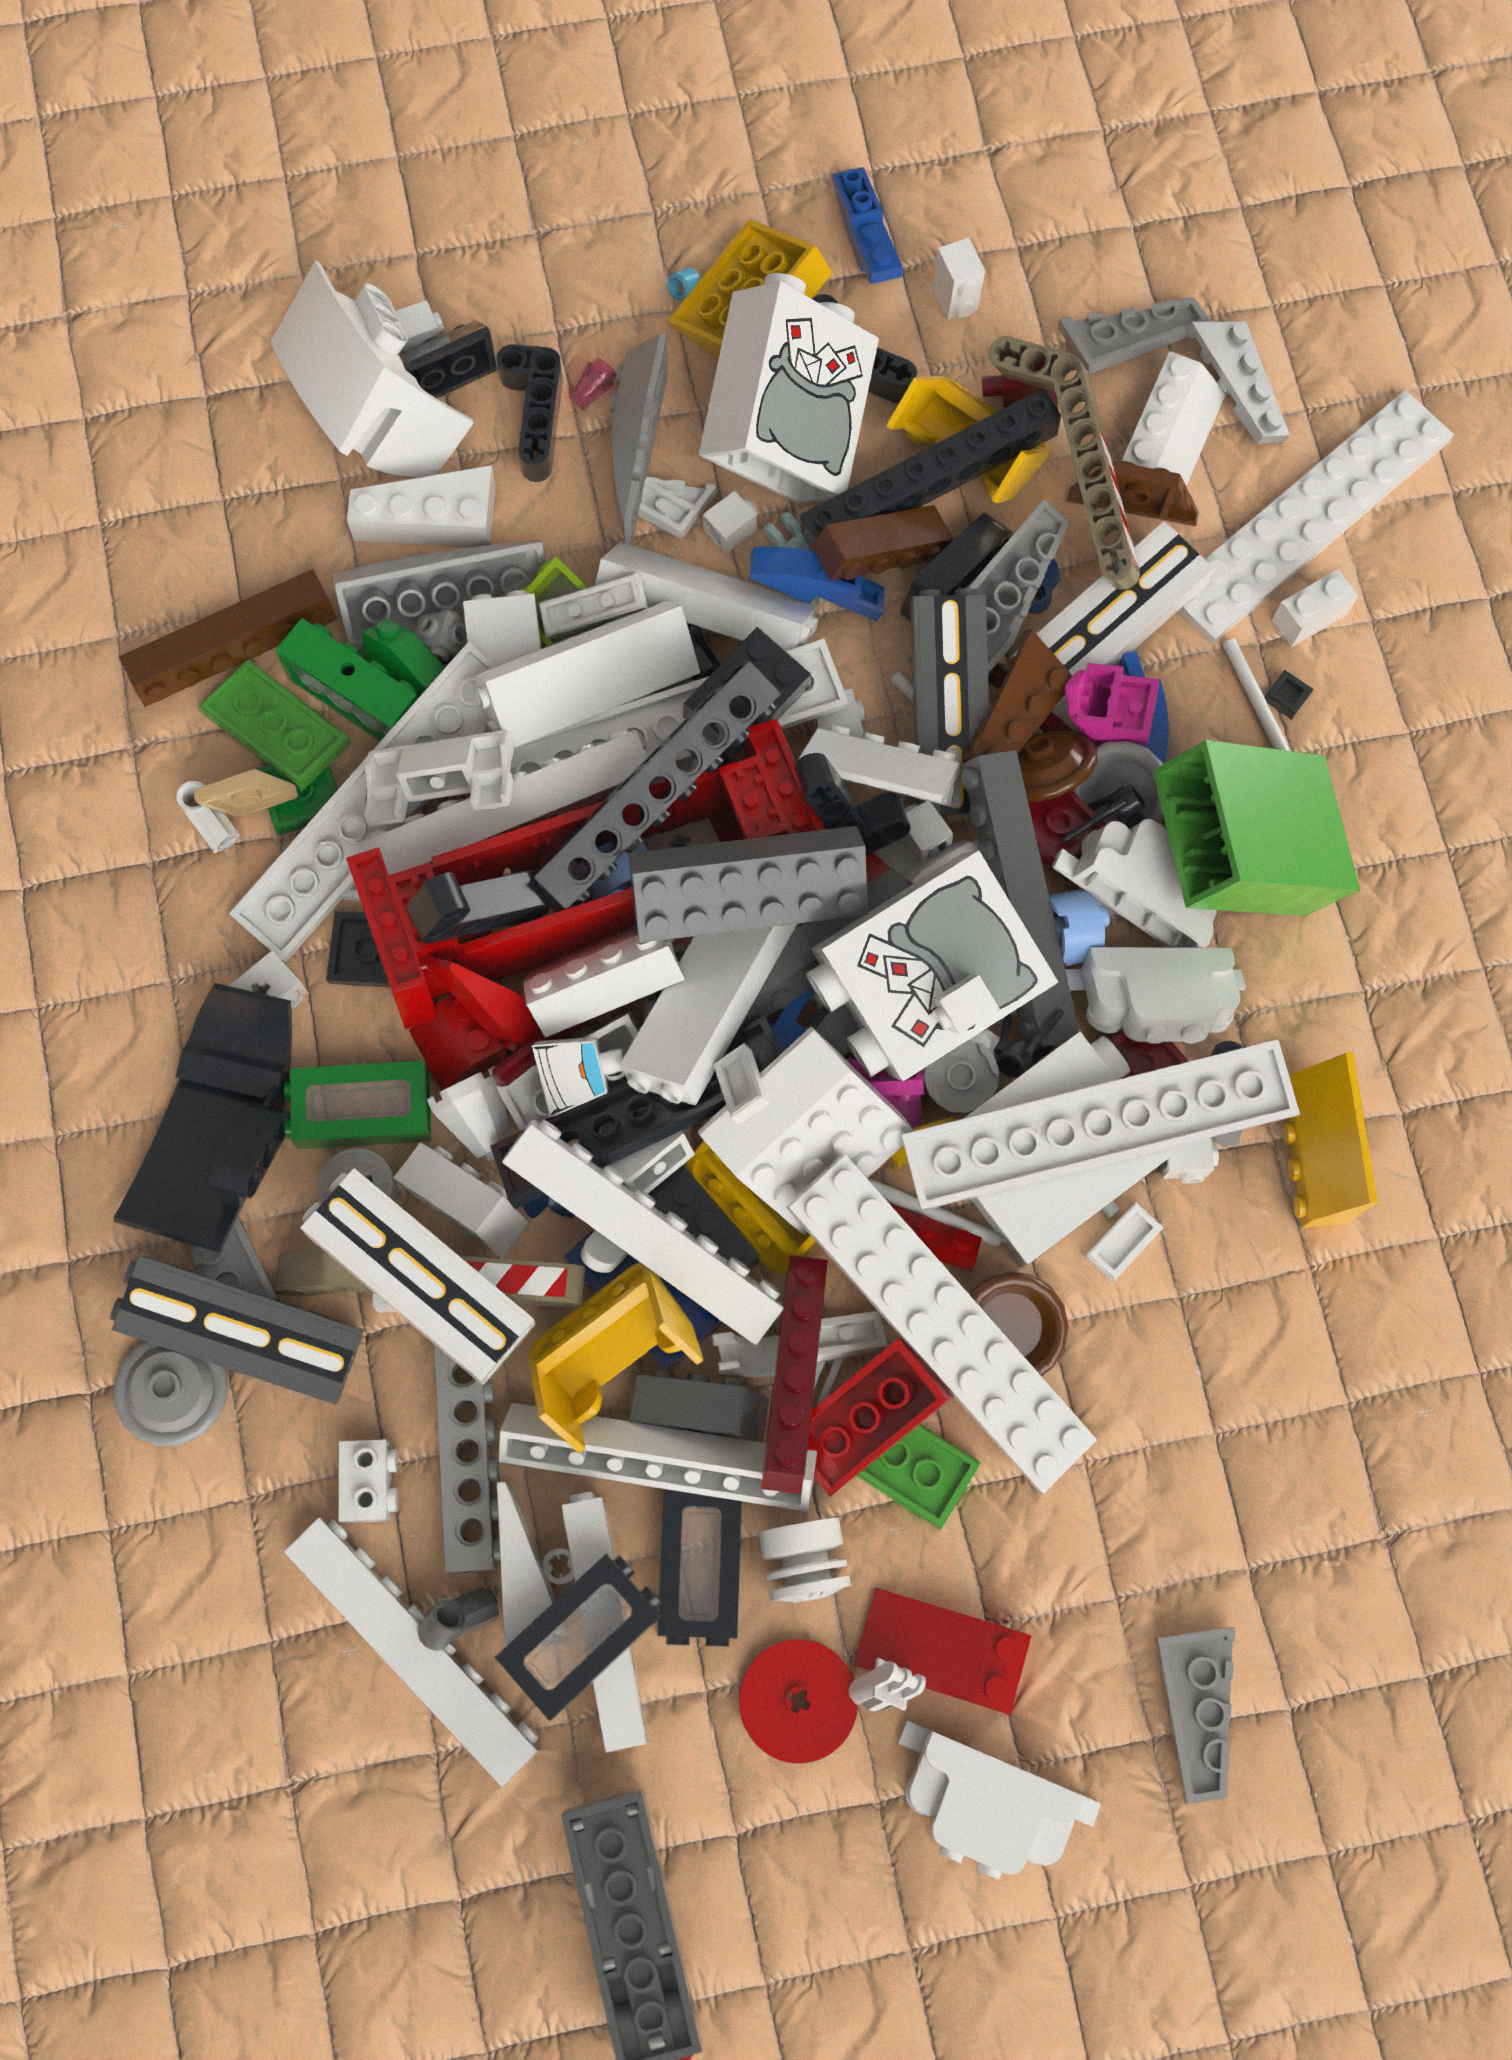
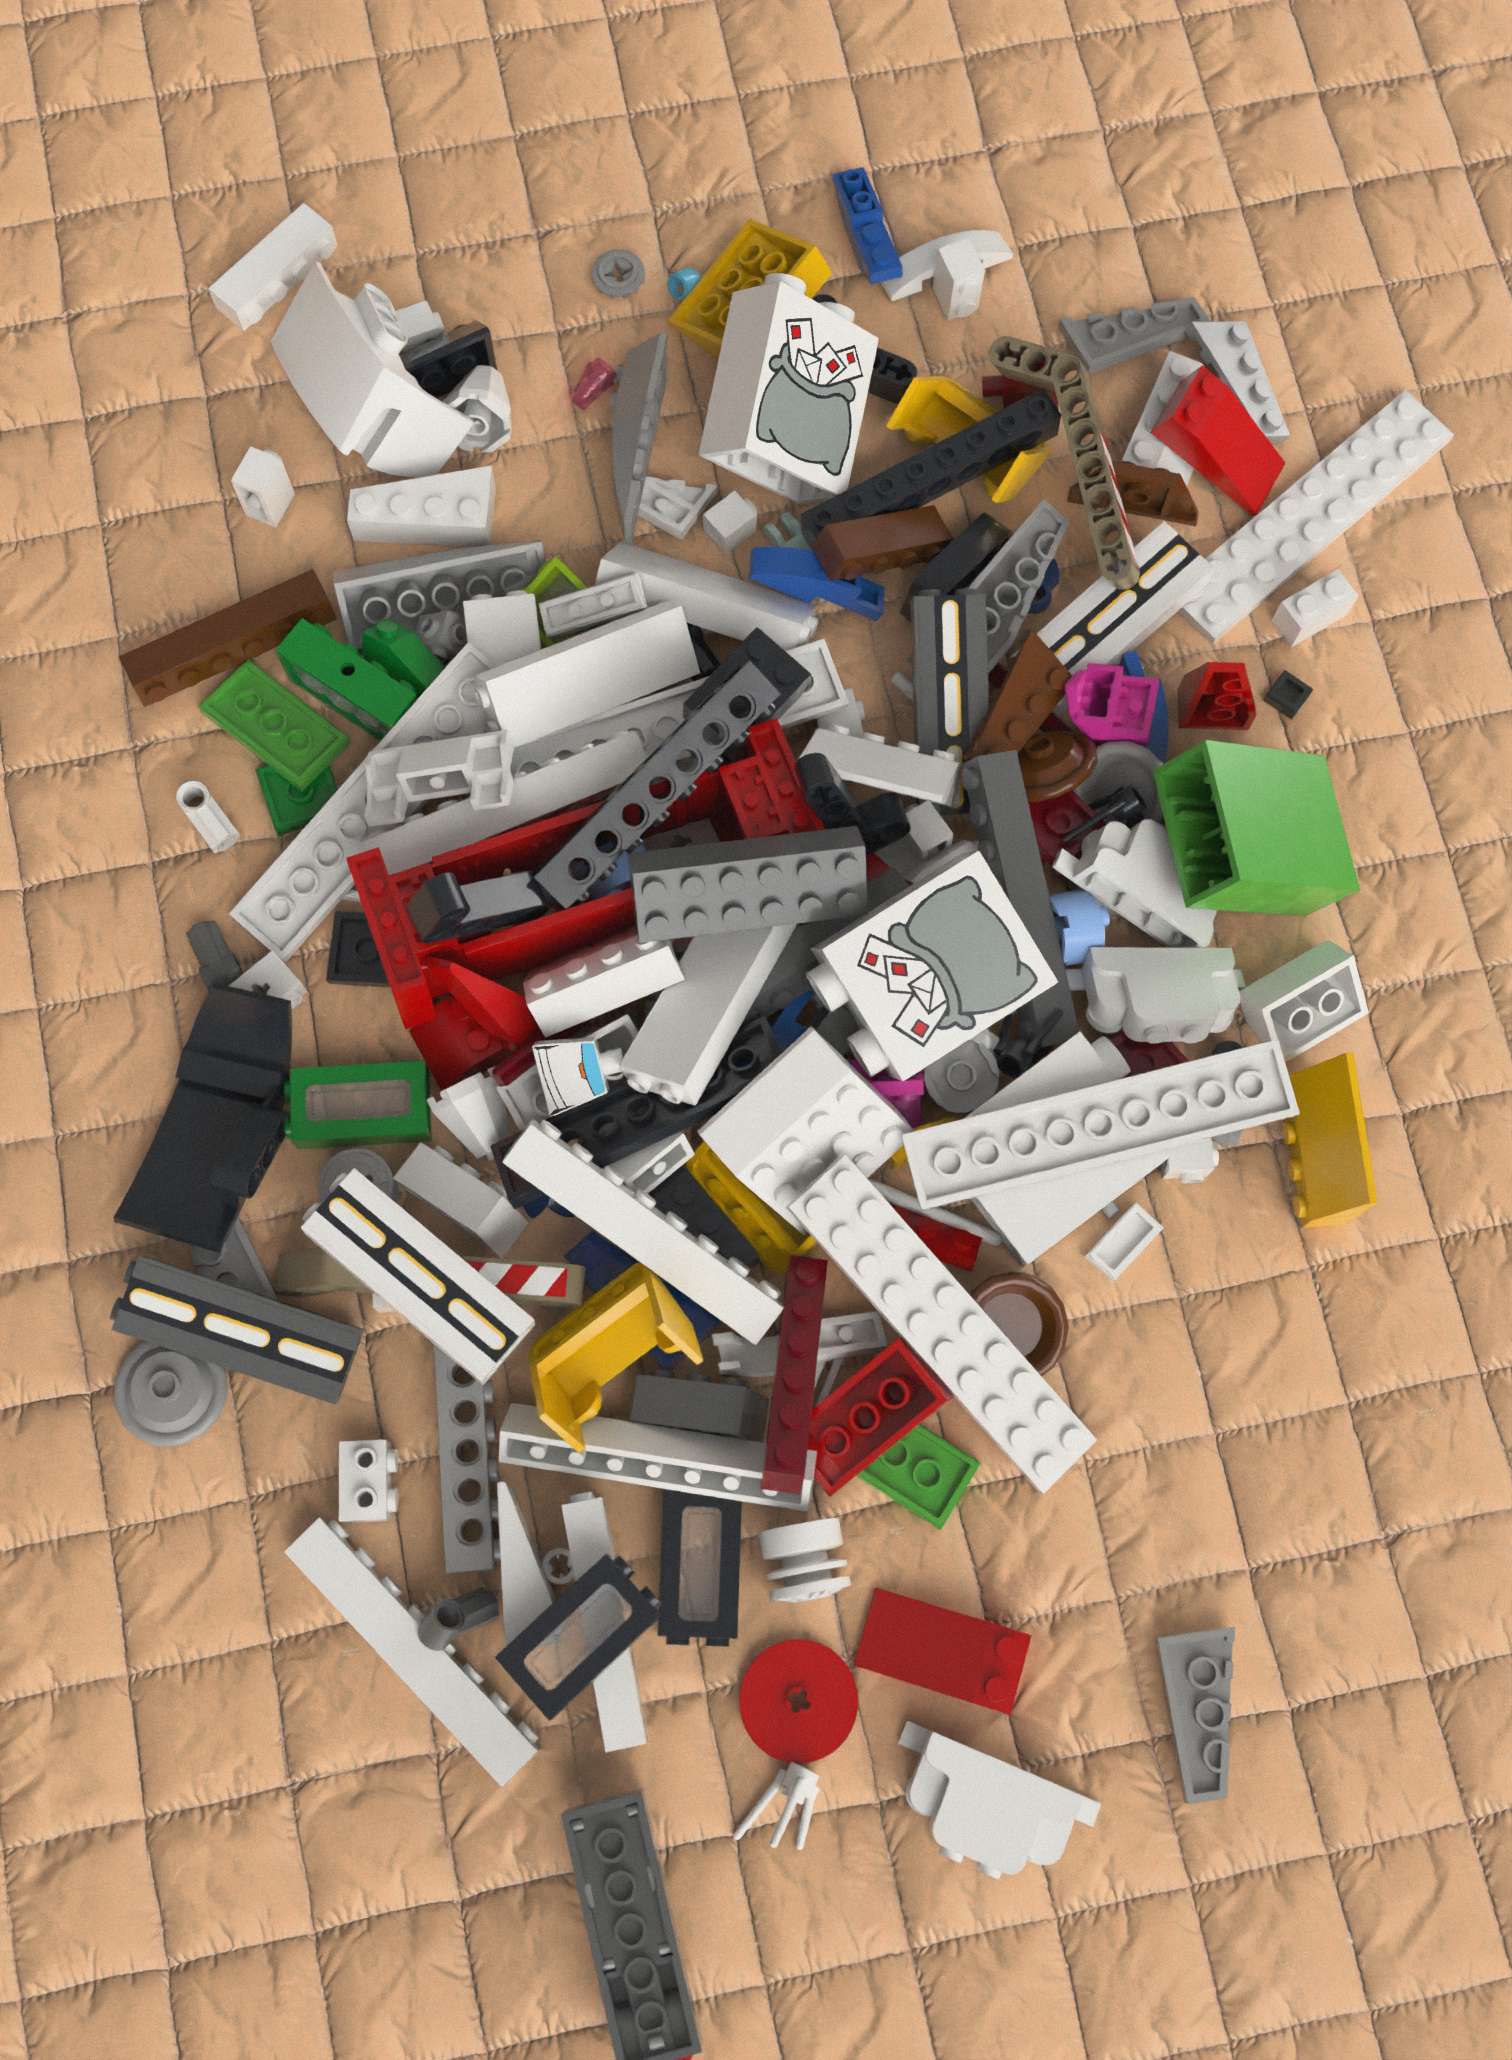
tan tile [193,769,298,818] -> none
black beam [496,344,563,482] -> none
white tile [581,1230,628,1273] -> none
white tile [713,1044,770,1125] -> none
white arm [848,1658,926,1713] -> none
white brick [932,974,1000,1034] -> none
white bar [1223,638,1291,751] -> none
none -> dark grey piece [186,920,244,992]
none -> white brick [208,203,338,332]
none -> white brick [231,446,295,528]
none -> white cone [442,365,512,453]
none -> light grey gear [592,249,645,300]
none -> white plant [733,1762,820,1850]
none -> white slope [880,230,1013,301]
none -> red slope [1150,365,1286,516]
none -> red wedge [1177,662,1257,730]
none -> white slope [1239,939,1369,1063]

